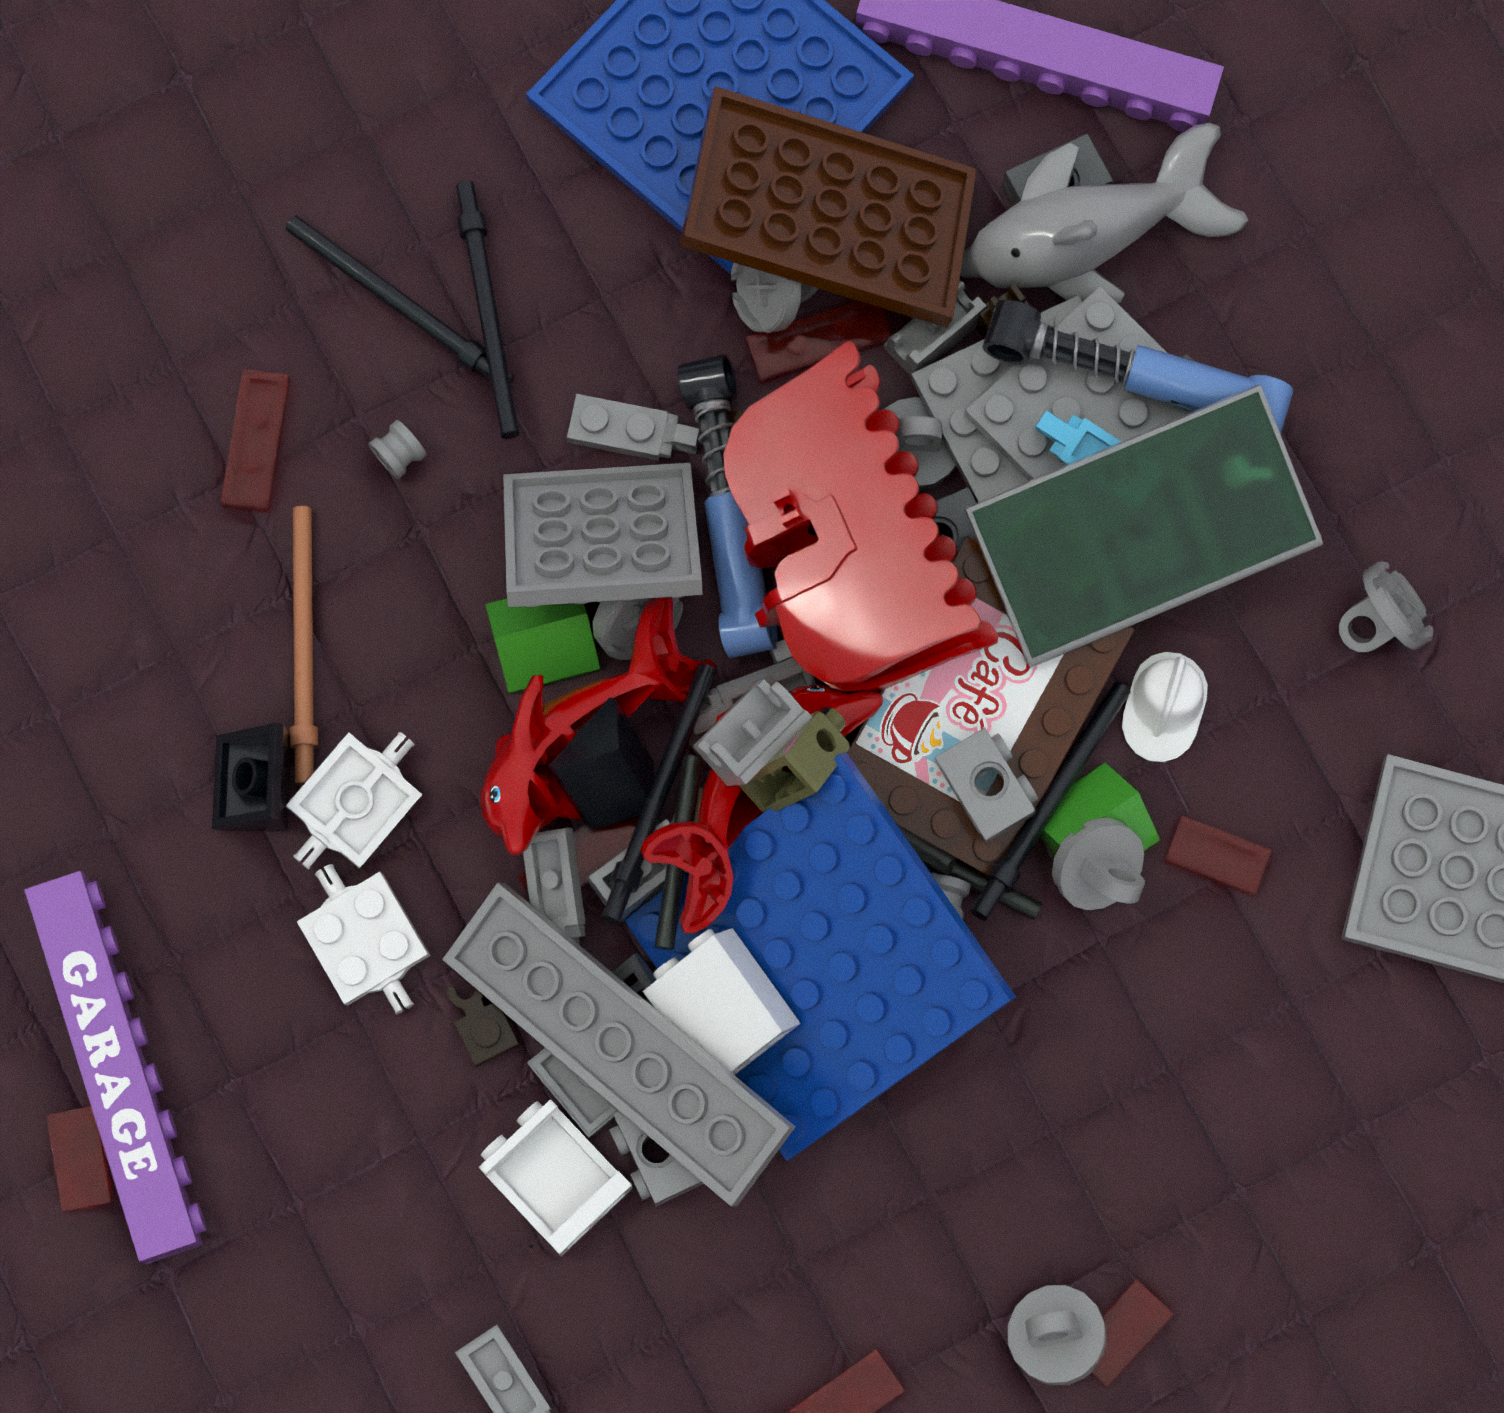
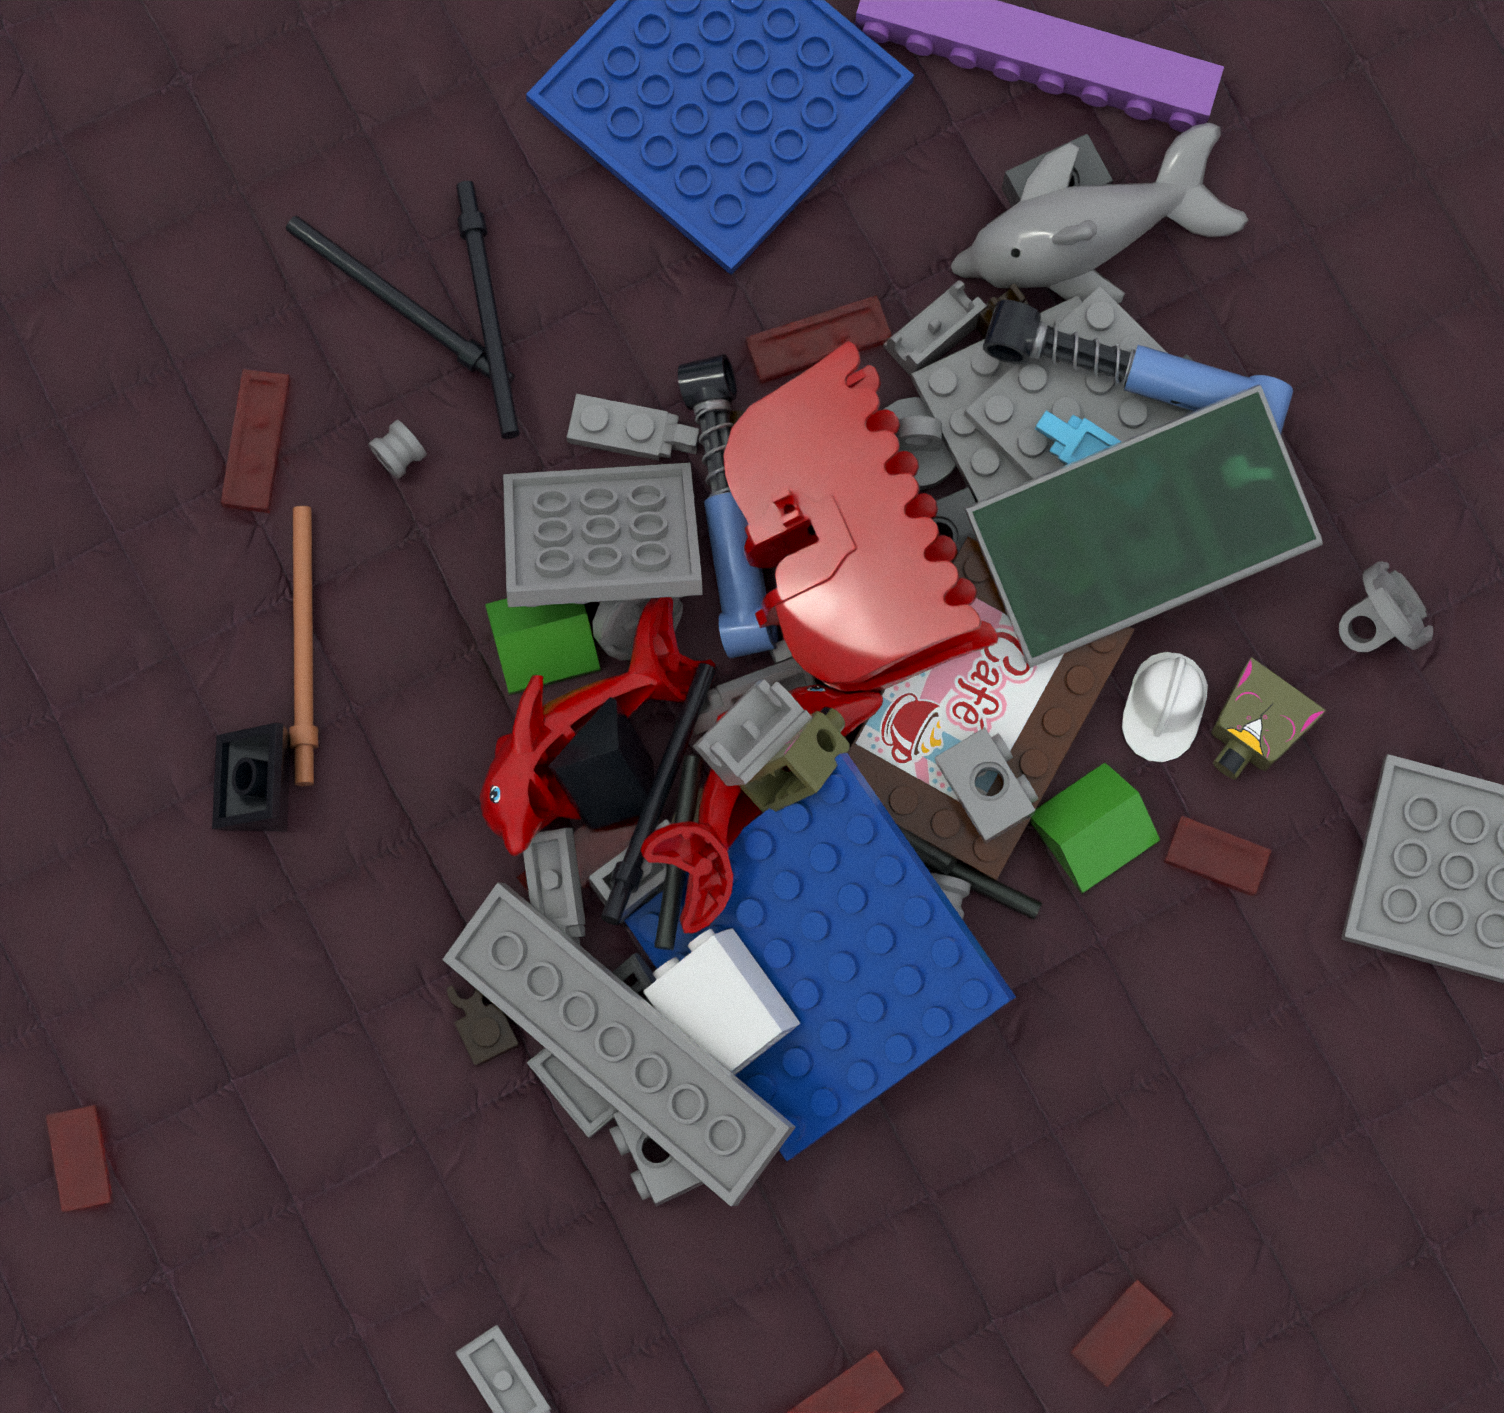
medium lavender brick [24,871,207,1264] -> none
white plate [285,732,422,870] -> none
white plate [297,864,431,1015] -> none
white panel [479,1099,633,1257] -> none
reddish brown plate [679,86,977,328] -> none
light grey tile [731,263,819,333] -> none
black bar [970,682,1131,921] -> none
light grey tile [1008,1285,1107,1386] -> none
light grey tile [1052,817,1145,910] -> none
none -> olive torso [1211,657,1326,780]

